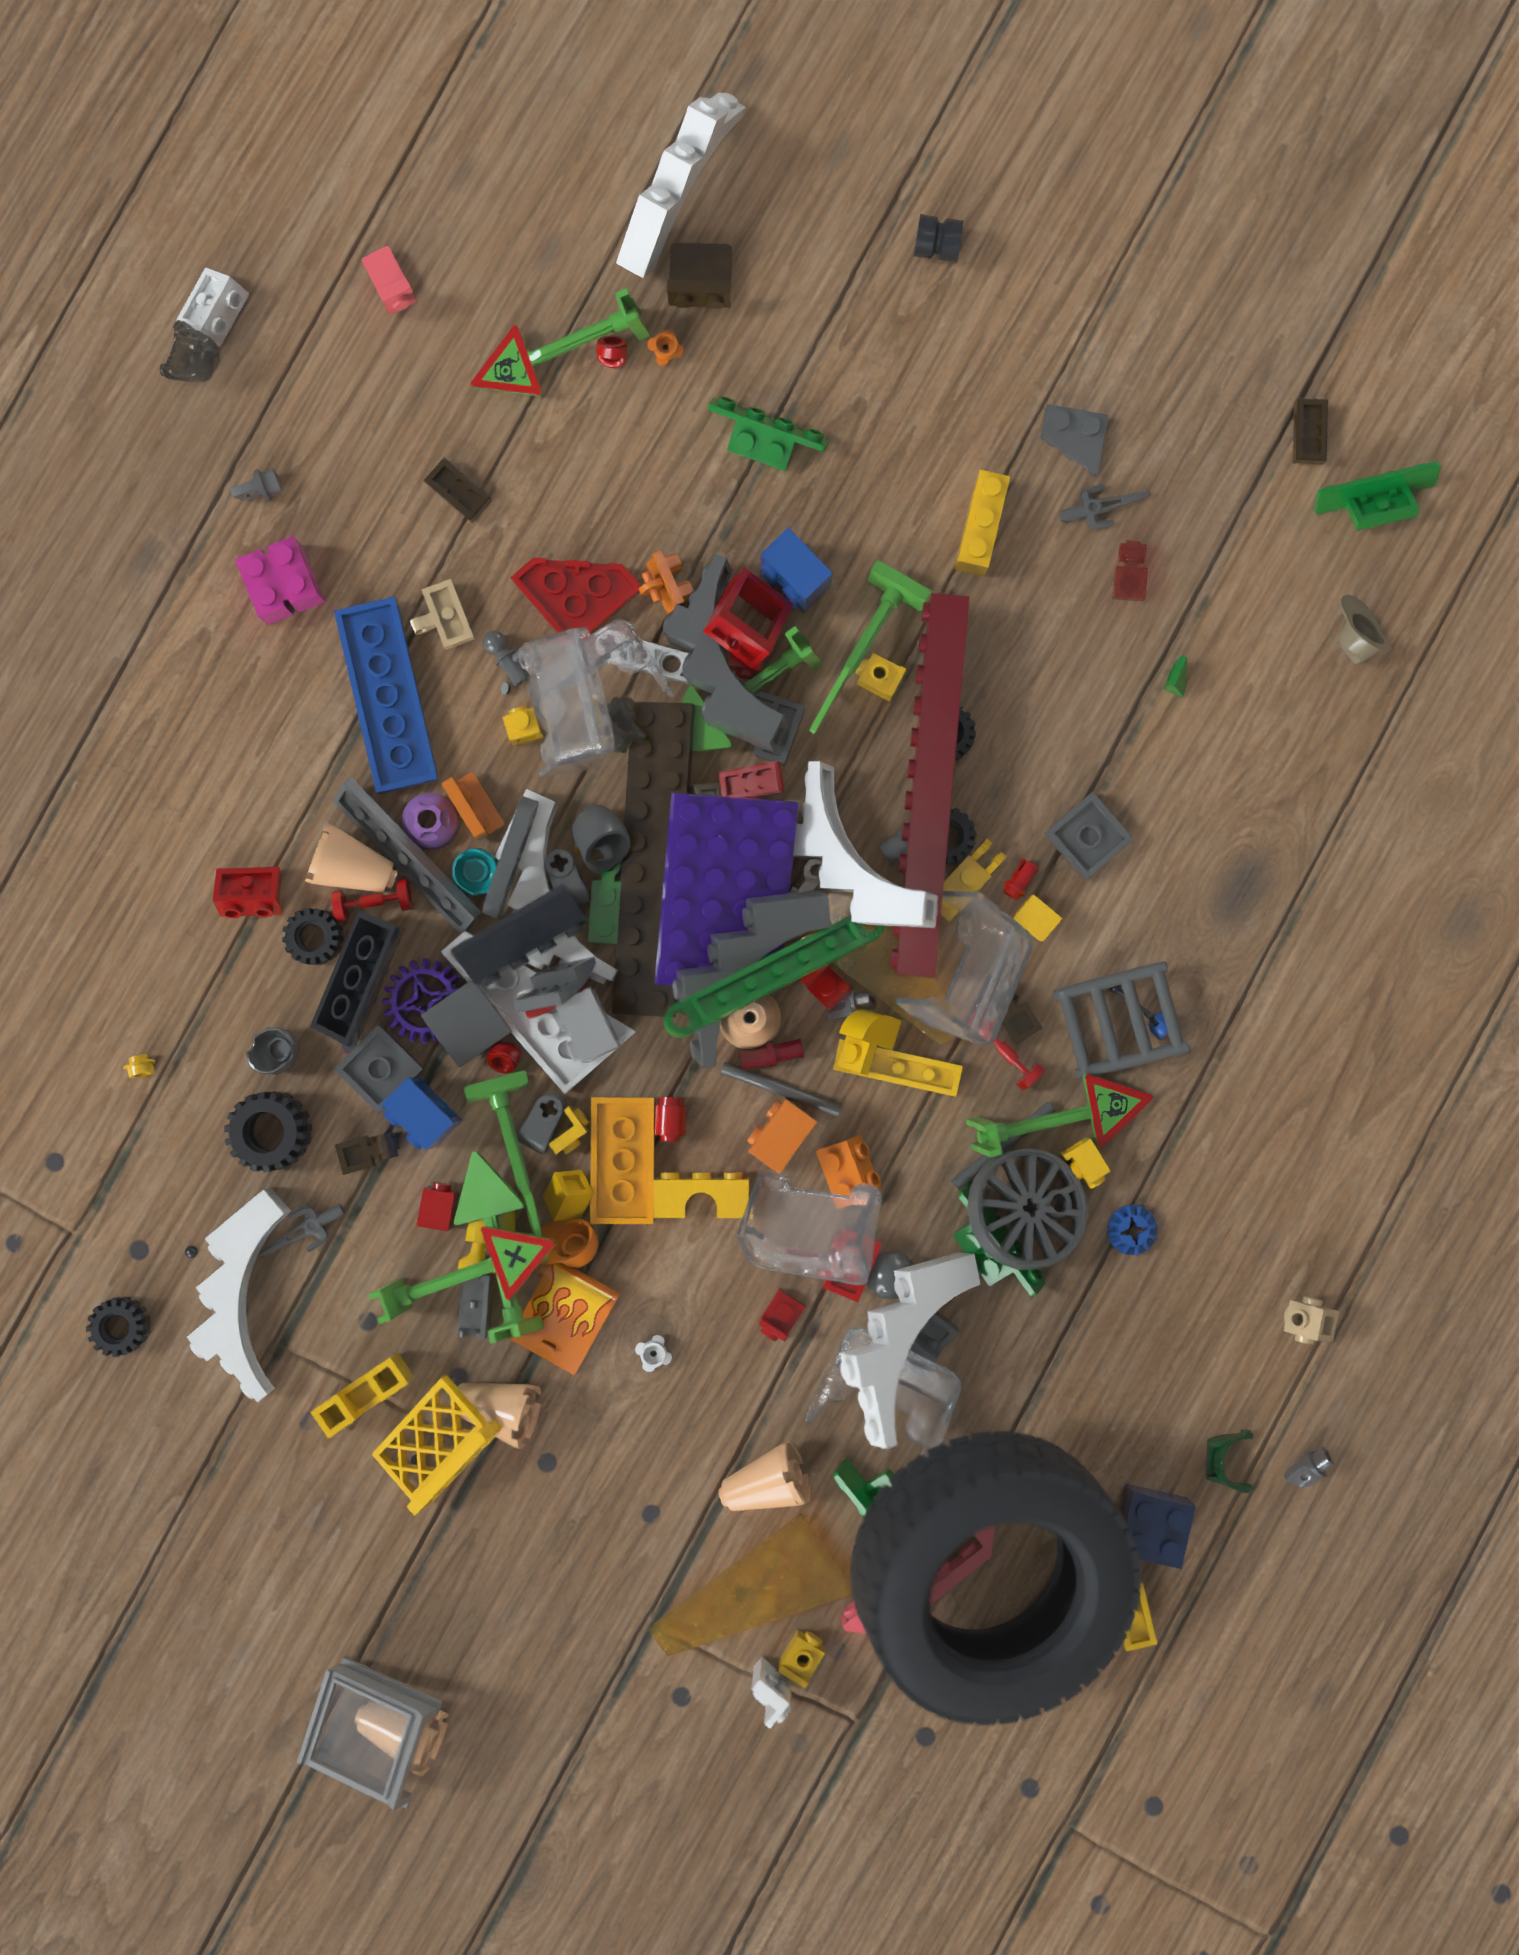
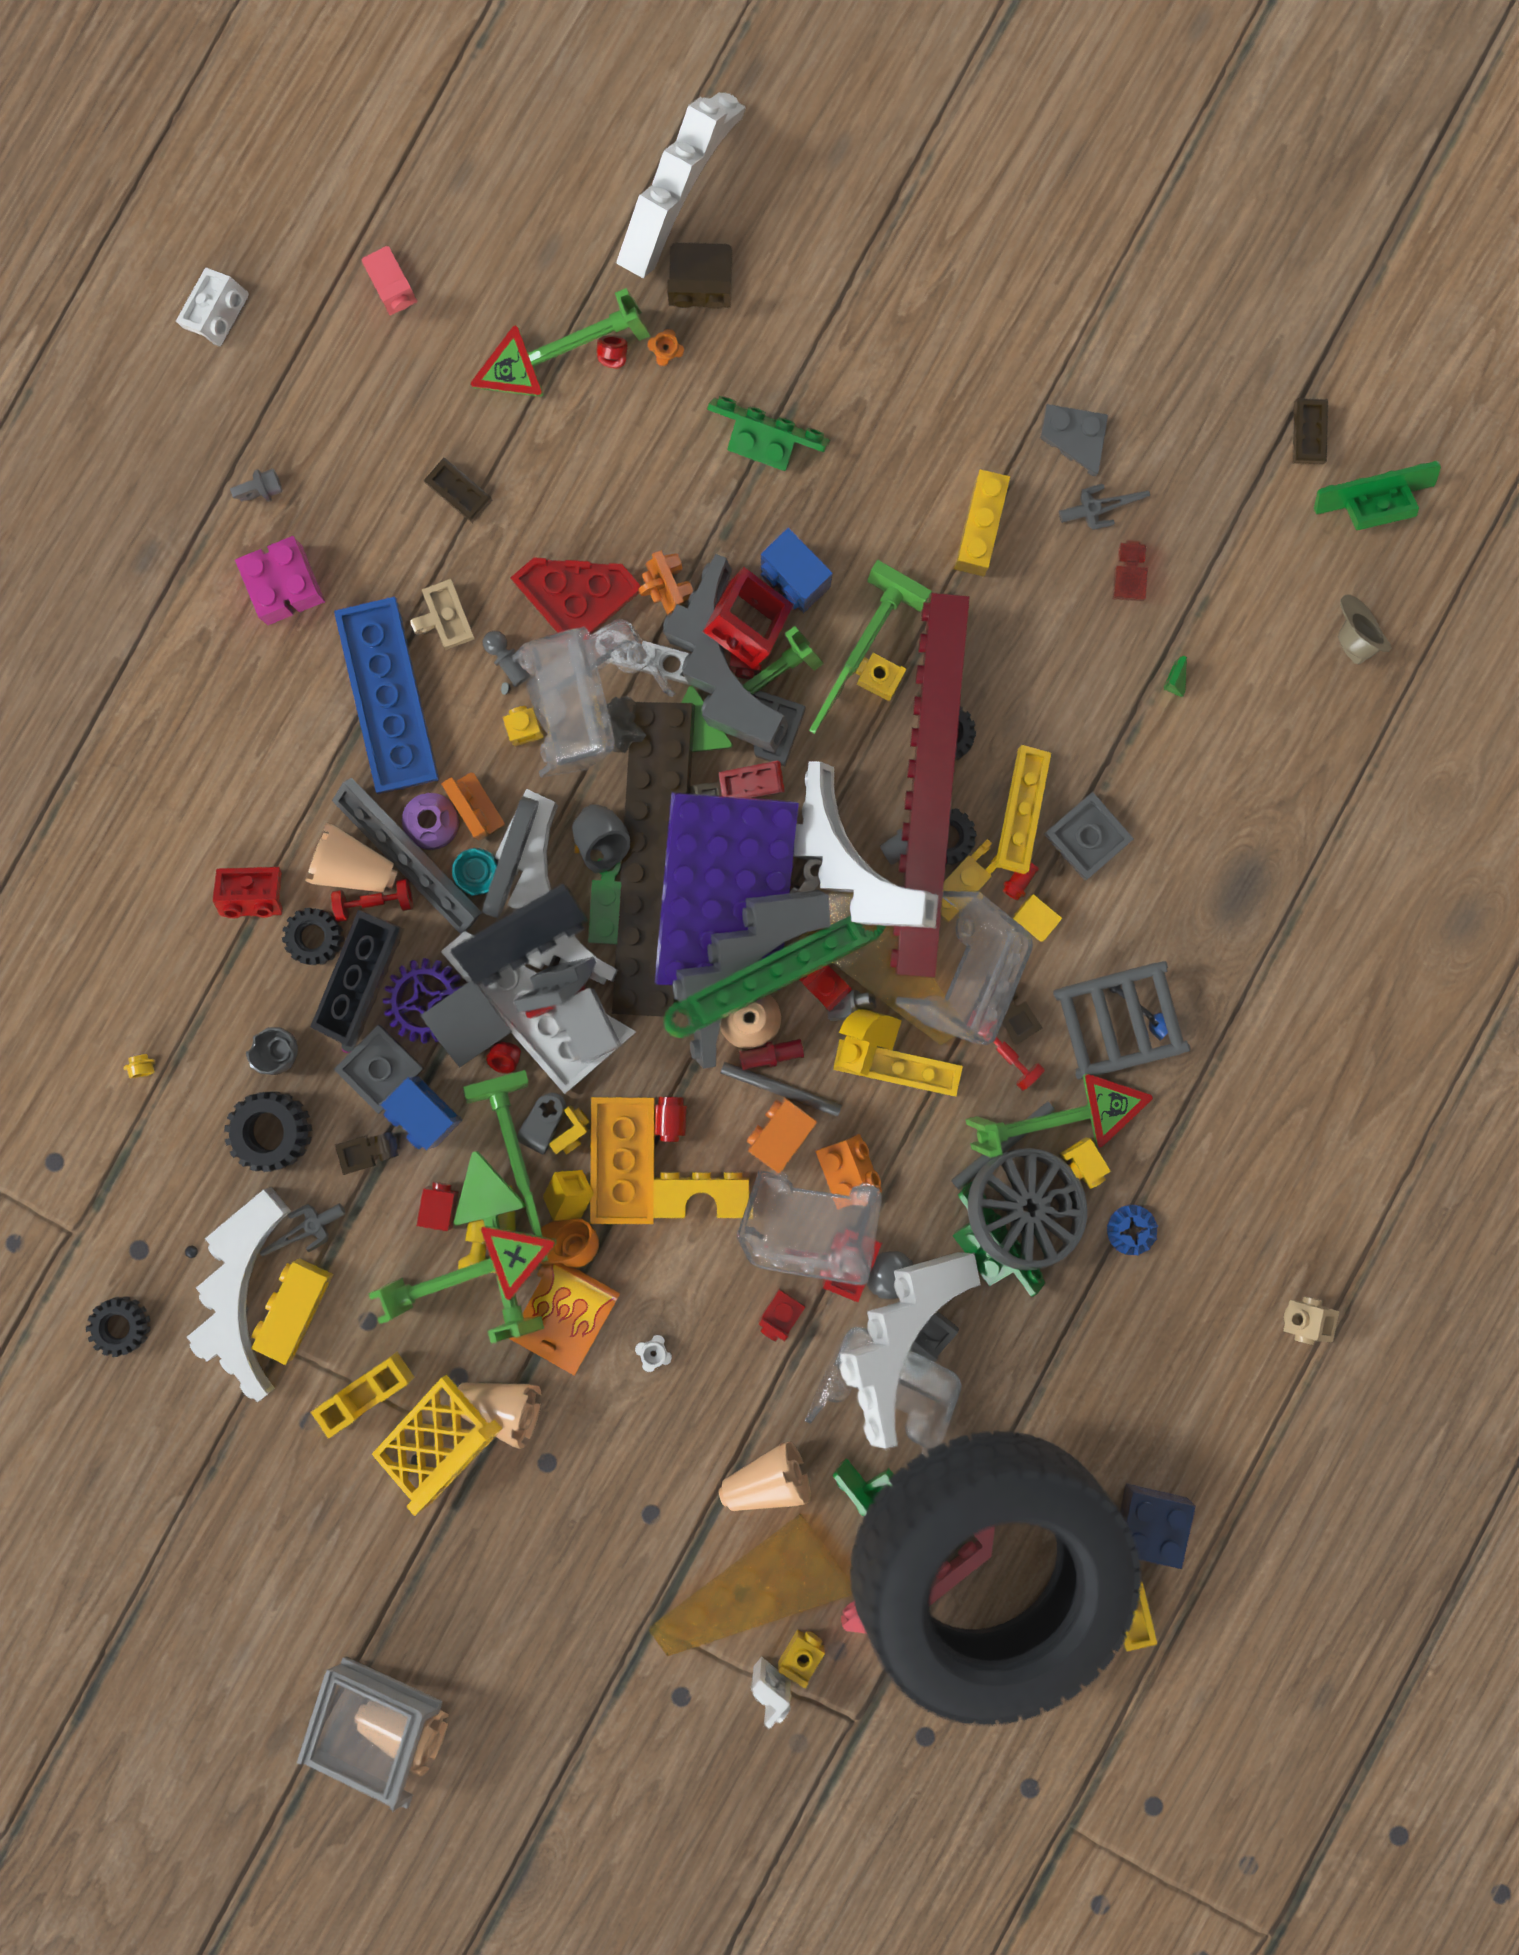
clear smoke hair [160,320,220,382] -> none
flat silver hinge [457,1273,494,1340] -> none
dark grey piece [545,849,591,906] -> none
black wheel [914,214,964,263] -> none
dark green helmet [1206,1429,1253,1493] -> none
flat silver piece [1283,1446,1334,1488] -> none
none -> yellow brick [251,1258,334,1365]
none -> yellow plate [995,745,1051,874]

